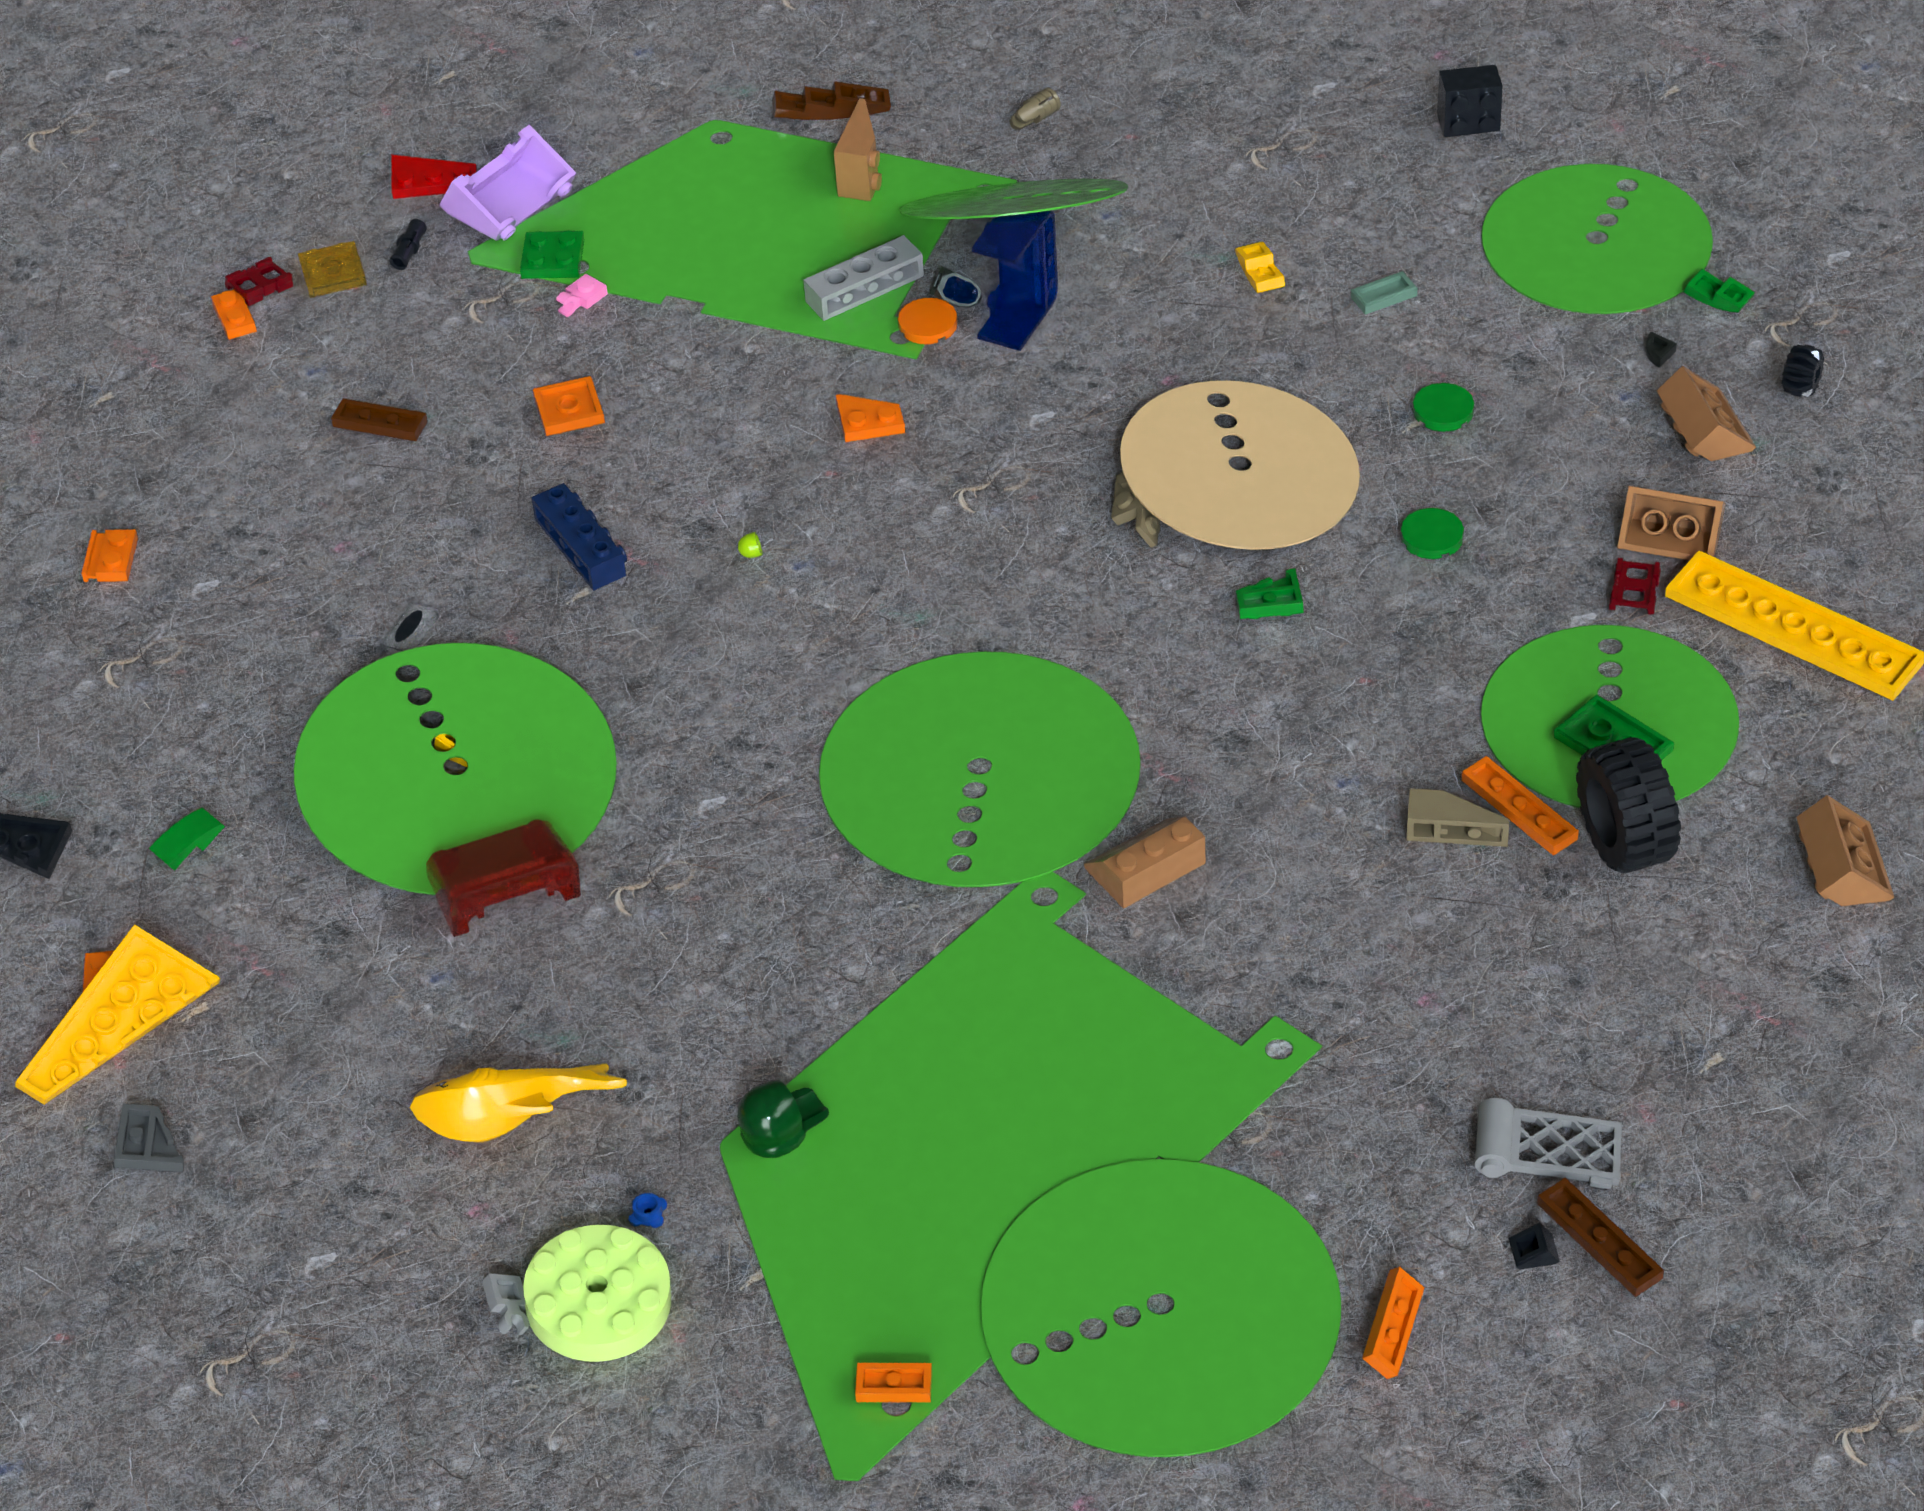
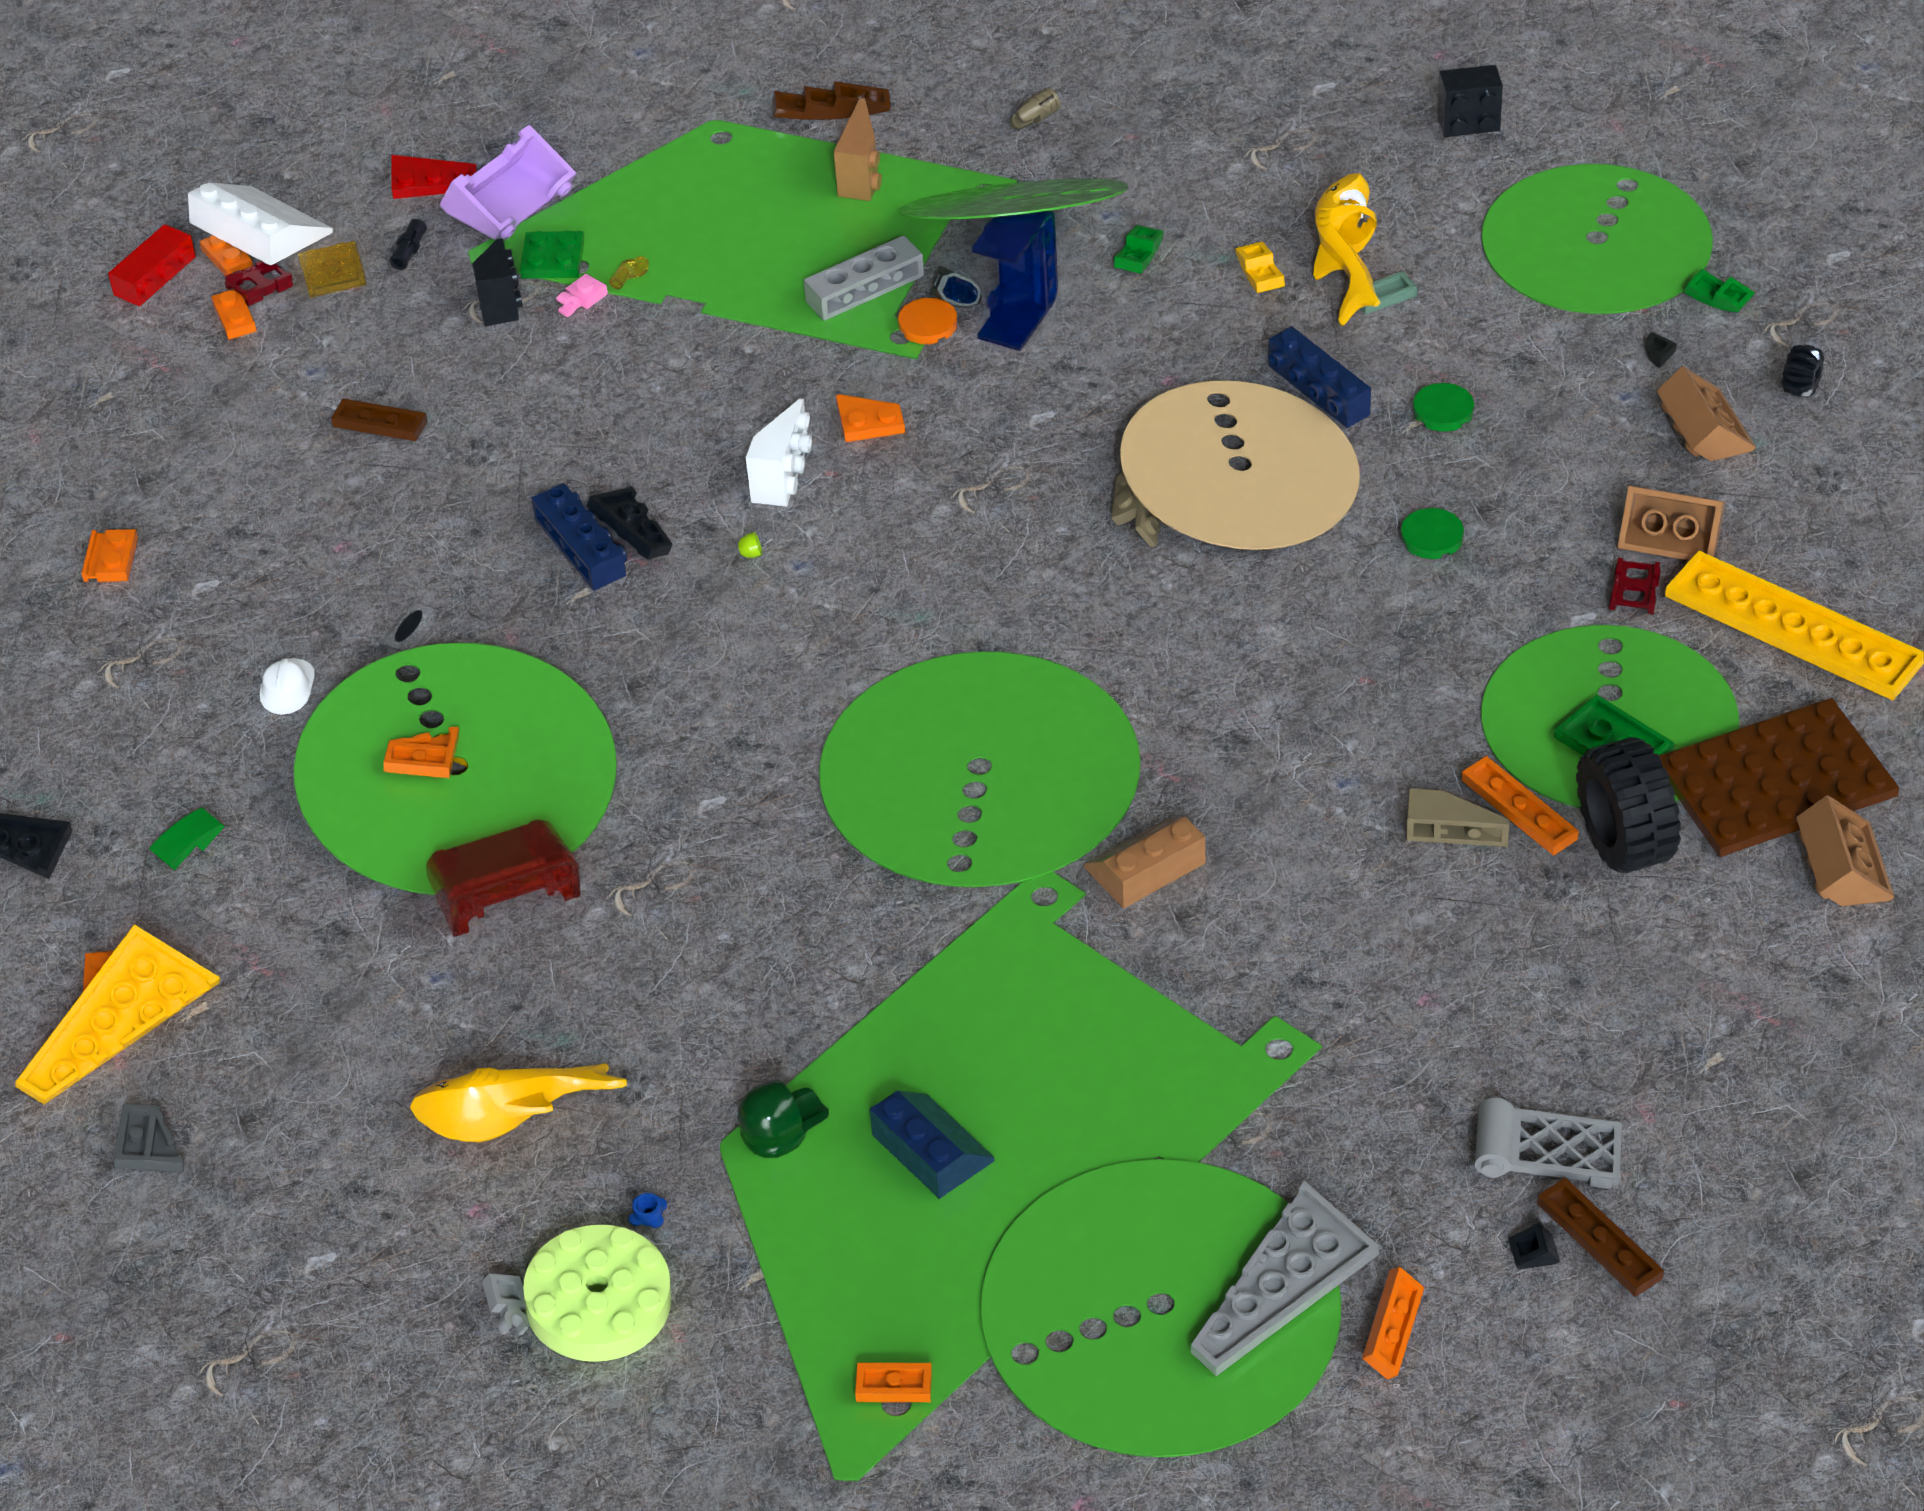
orange plate [532,376,605,436] -> none
green wing [1236,568,1304,619] -> none
none -> red brick [108,224,196,307]
none -> white slope [188,182,333,266]
none -> orange plate [199,235,253,276]
none -> white piece [260,658,315,715]
none -> orange wing [383,727,459,778]
none -> black slope [472,238,523,327]
none -> black wing [586,487,673,560]
none -> clear yellow arm [609,256,649,289]
none -> white slope [746,399,812,507]
none -> dark blue slope [870,1090,994,1199]
none -> green slope [1114,225,1164,274]
none -> light grey wing [1191,1180,1379,1376]
none -> dark blue brick [1268,326,1371,428]
none -> yellow piece [1313,173,1380,326]
none -> reddish brown plate [1659,698,1899,857]

